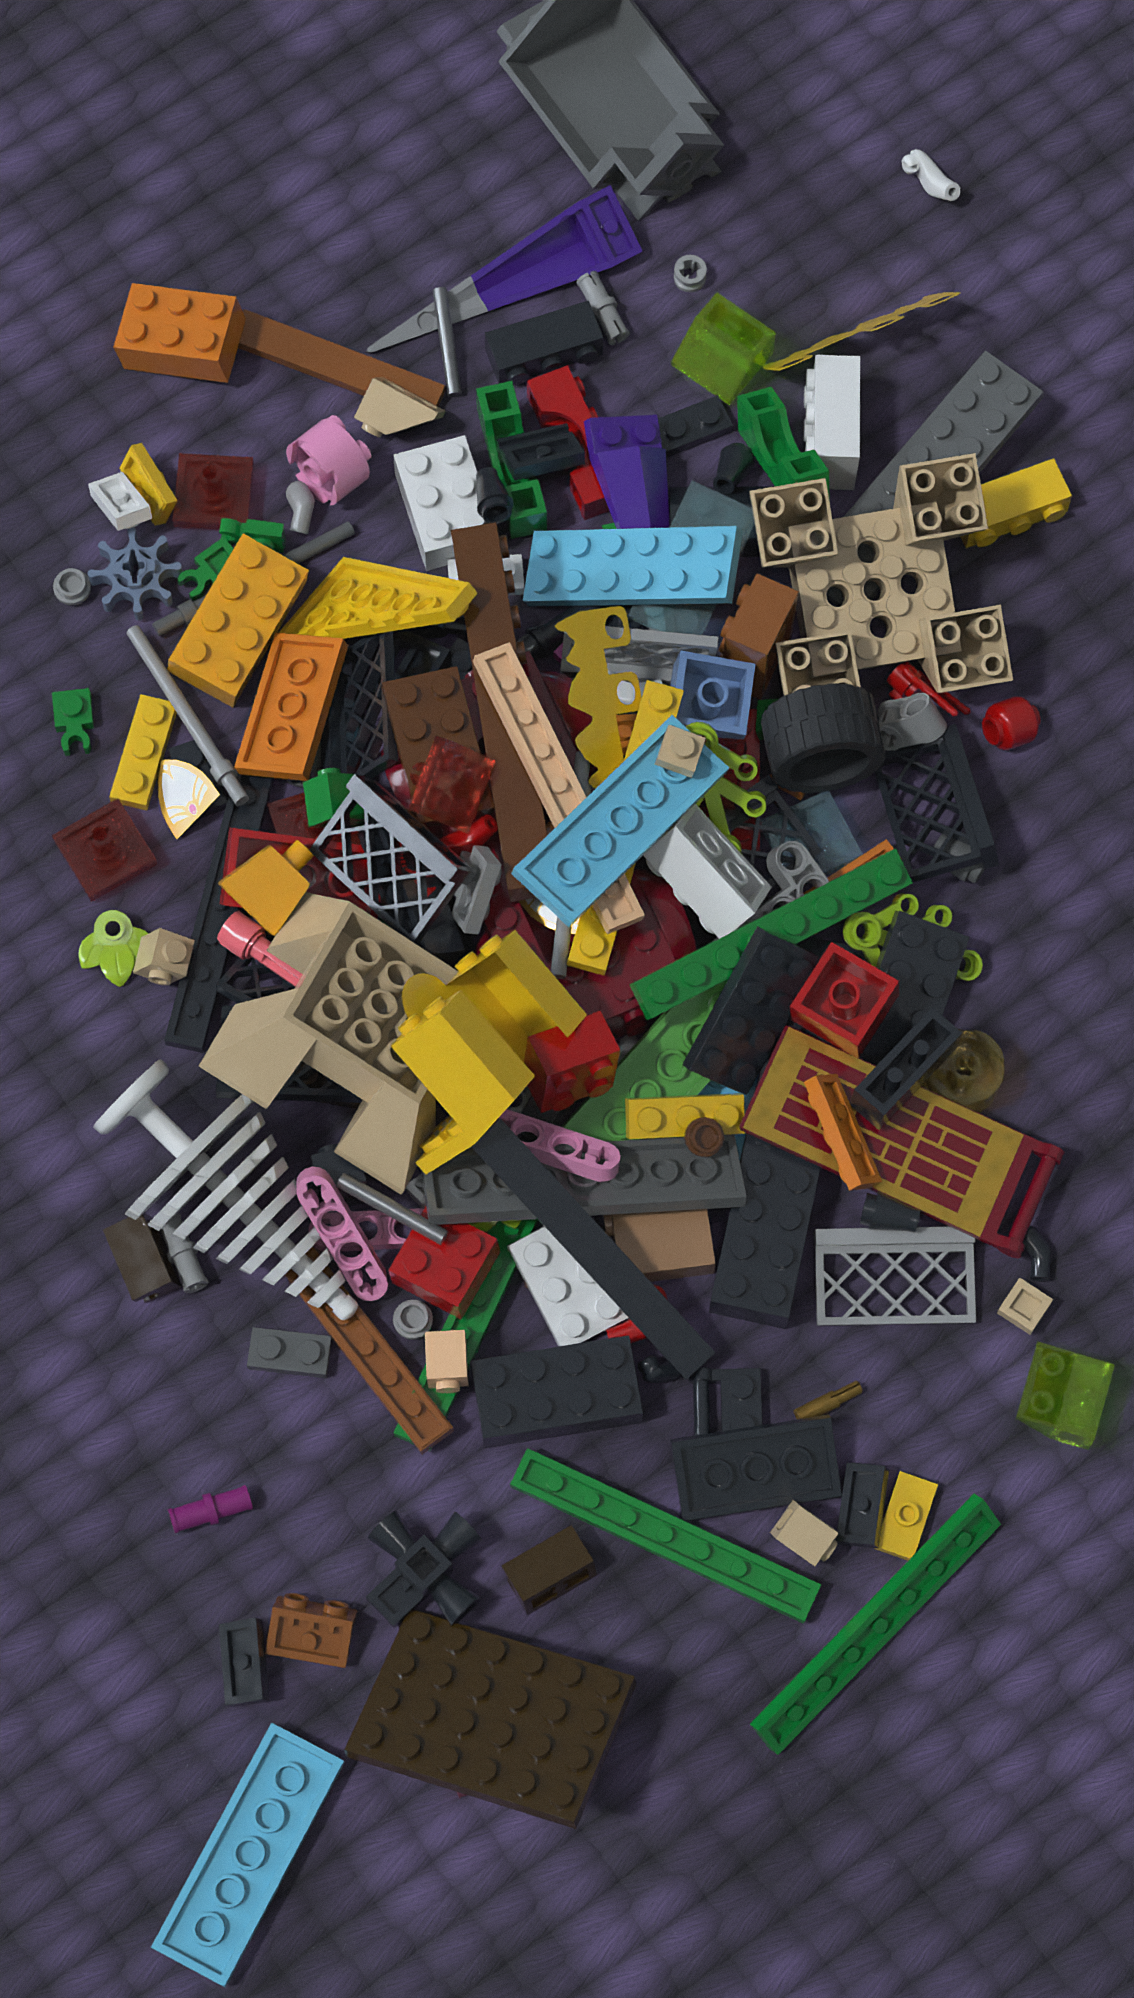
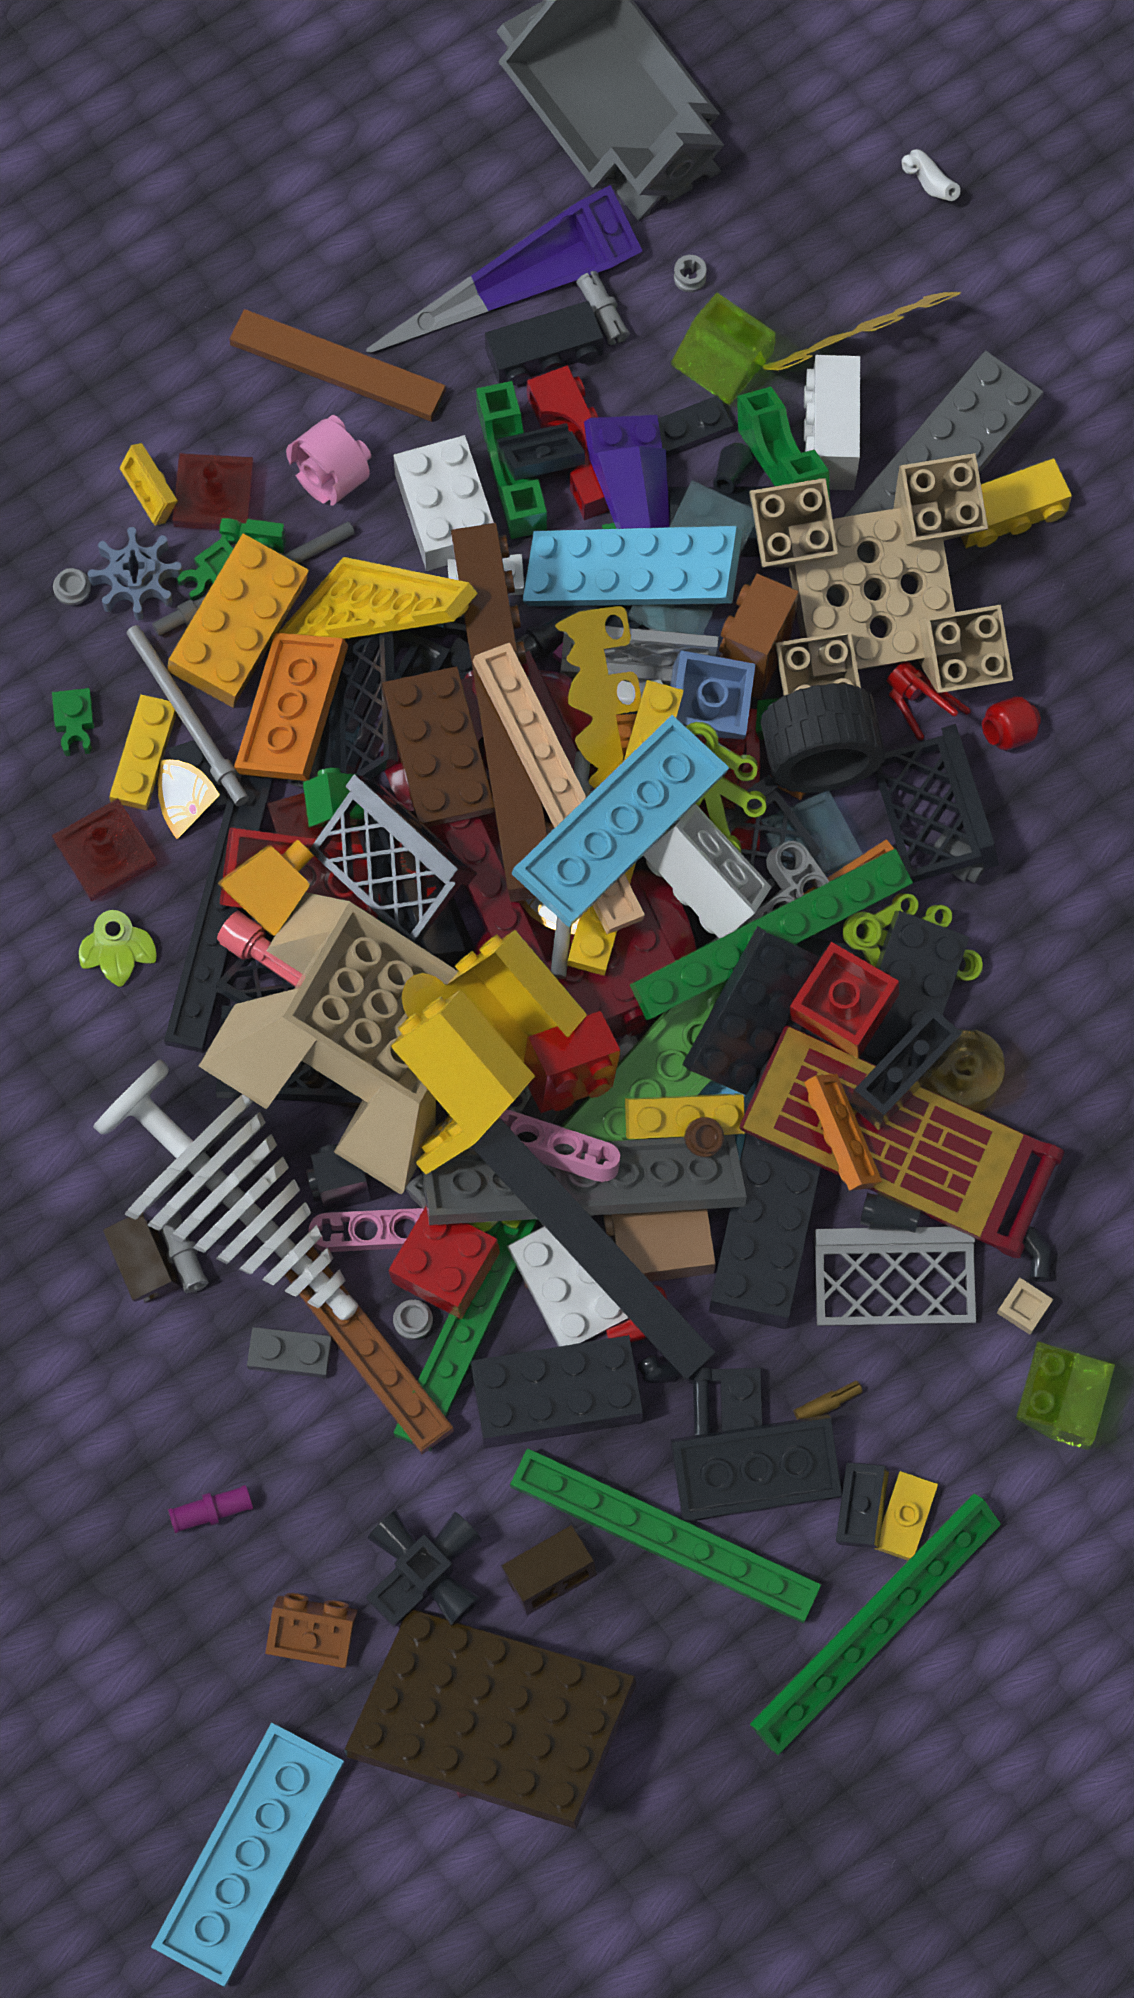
white plate [88,472,152,531] -> none
orange brick [113,283,246,383] -> none
tan brick [133,928,195,985] -> none
black plate [219,1618,269,1707] -> none
light grey arm [286,481,315,534] -> none
bright pink beam [296,1167,388,1301] -> none
flat silver bar [336,1173,448,1245] -> none
tan slope [354,377,446,437] -> none
clear red plate [408,735,496,834] -> none
light nougat brick [425,1330,469,1393] -> none
flat silver bar [432,287,462,397] -> none
red arm [440,815,498,856] -> none
light grey hinge [452,845,502,934] -> none
black cone [476,467,514,524] -> none
tan plate [654,725,706,778] -> none
tan brick [770,1500,838,1566] -> none
light grey piece [877,693,947,751] -> none

